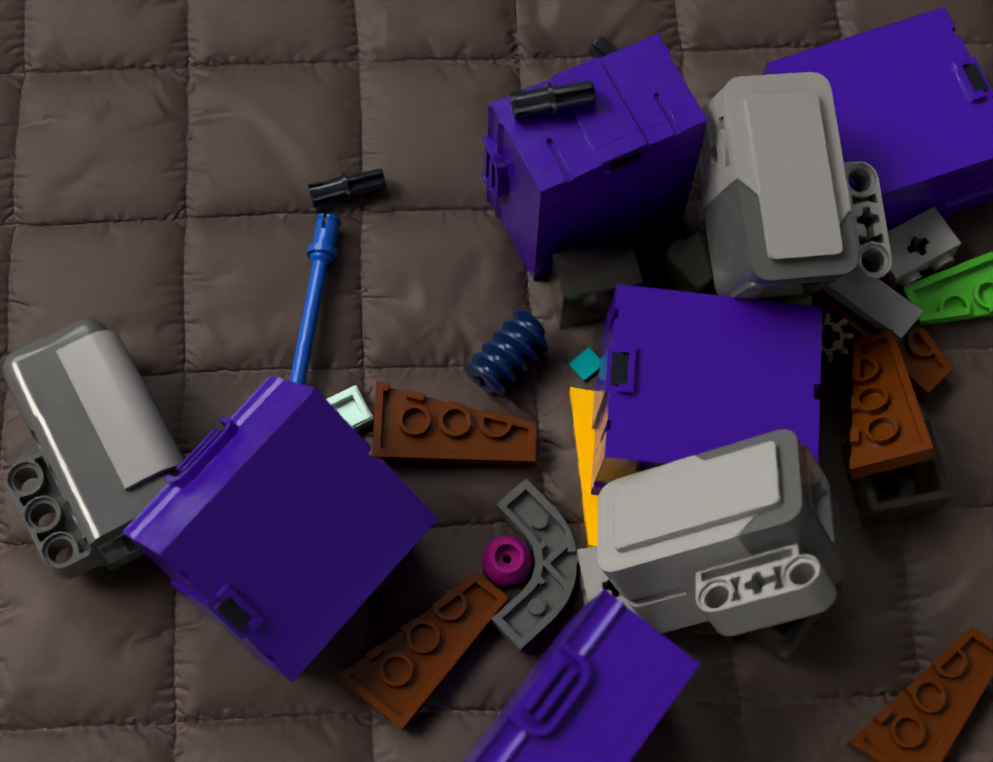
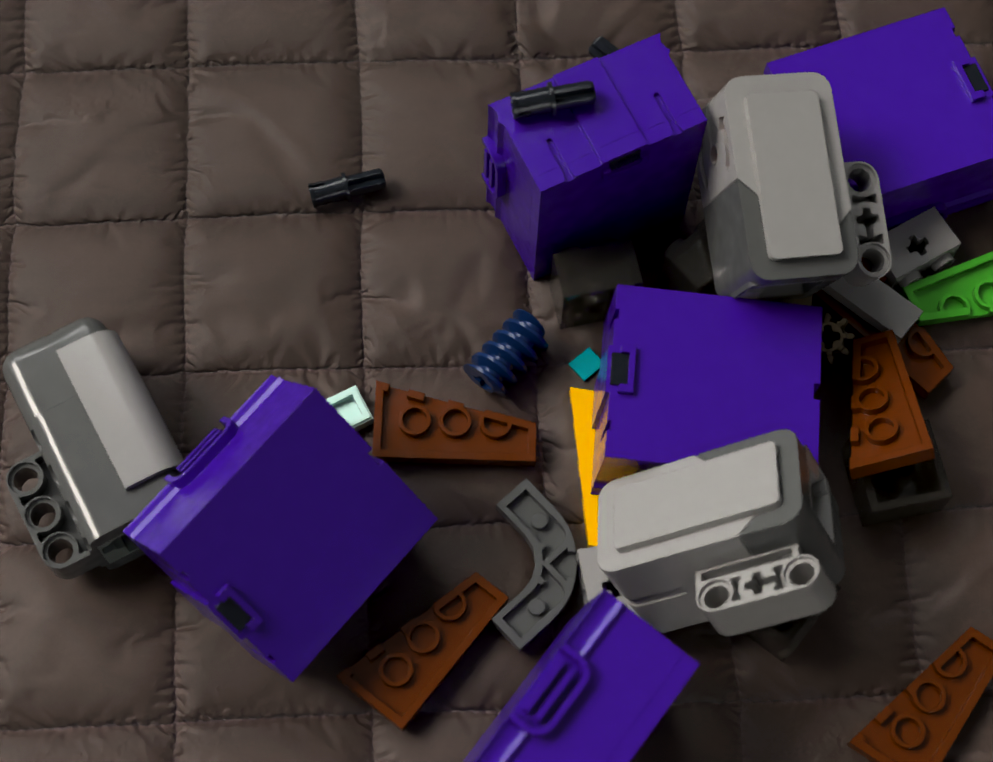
blue bar [290,213,341,385] -> none
magenta plate [481,535,533,586] -> none

